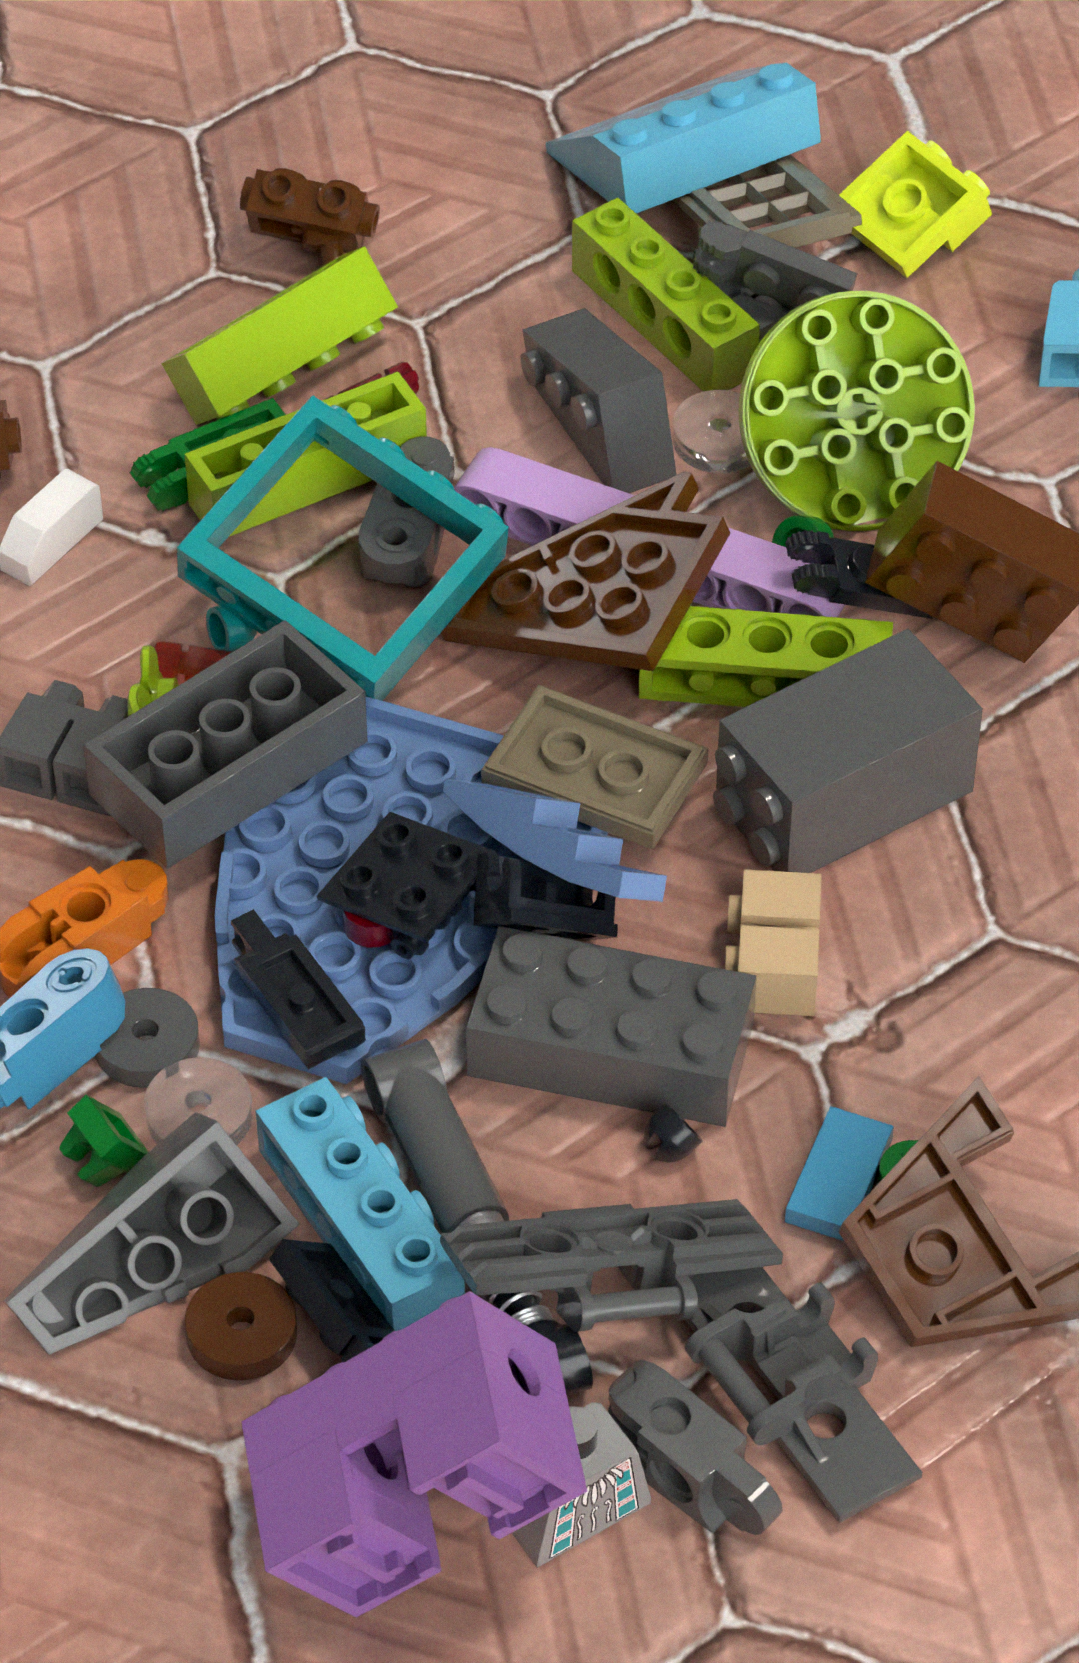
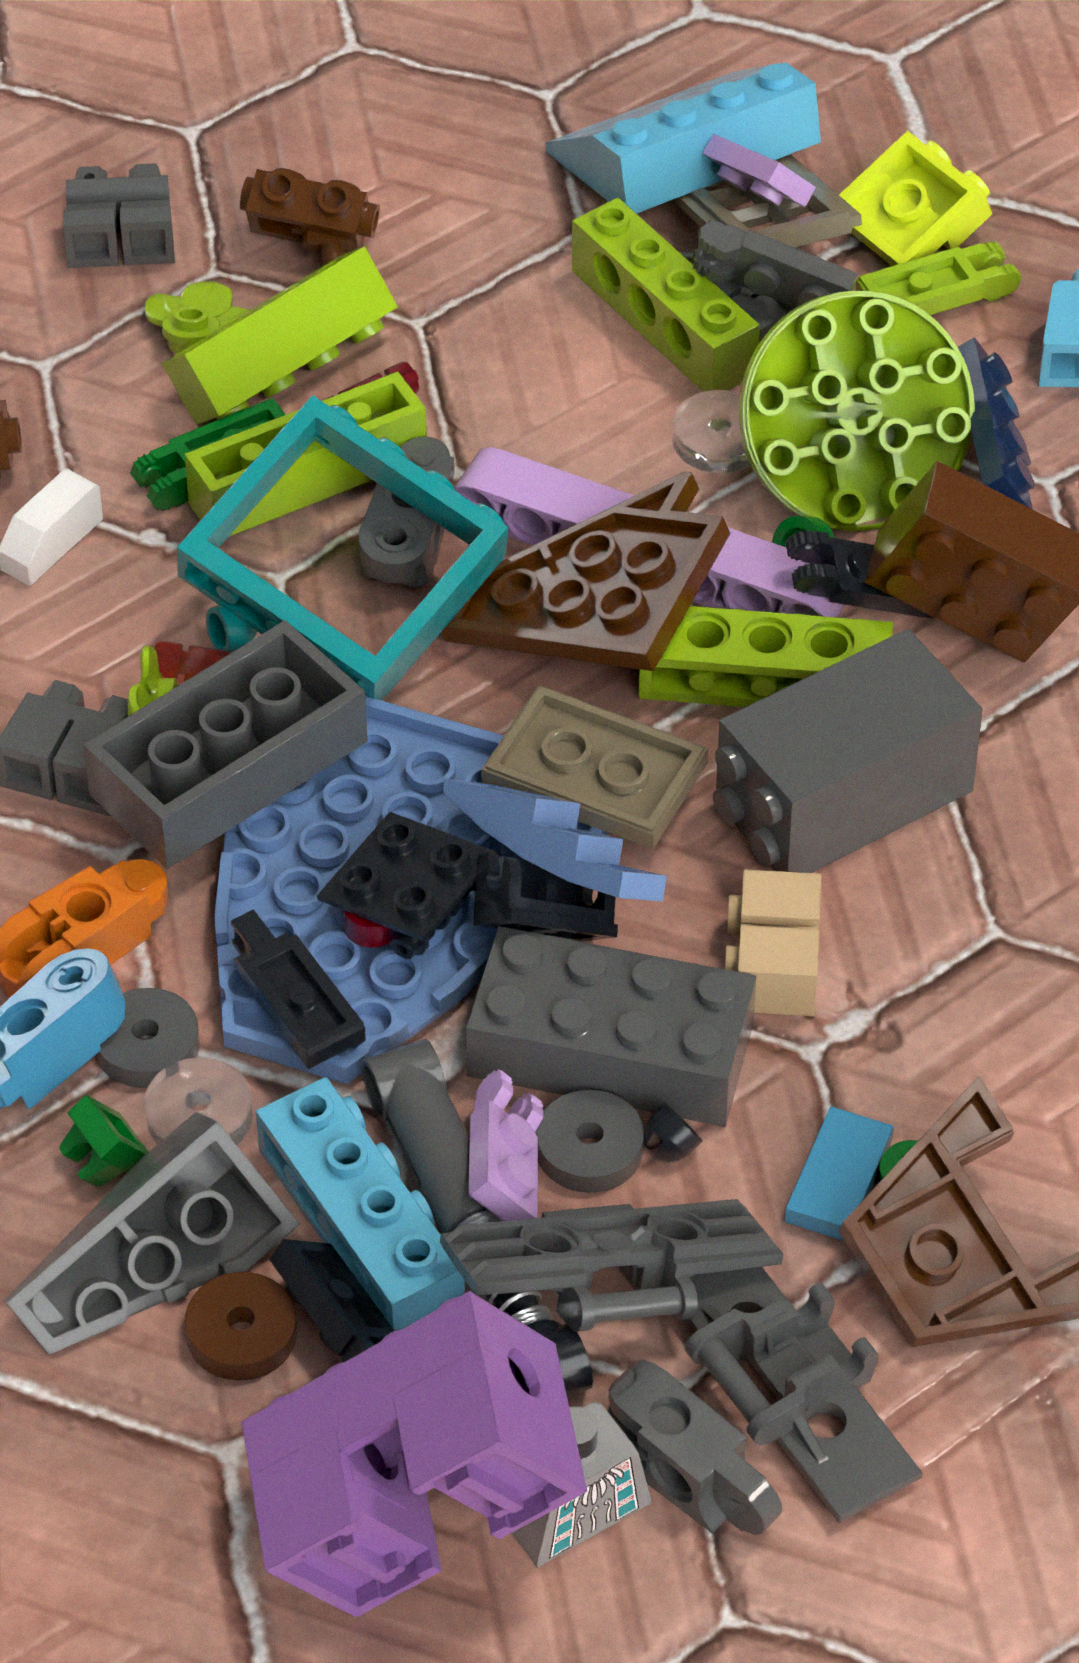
dark grey wedge [520,308,677,493] -> none
none -> dark grey hips [63,163,175,268]
none -> lime plate [145,281,250,354]
none -> lavender hinge [468,1069,543,1221]
none -> dark grey piece [536,1090,644,1193]
none -> lavender plate [702,134,816,207]
none -> lime hinge [855,241,1022,315]
none -> dark blue hinge [958,337,1035,509]

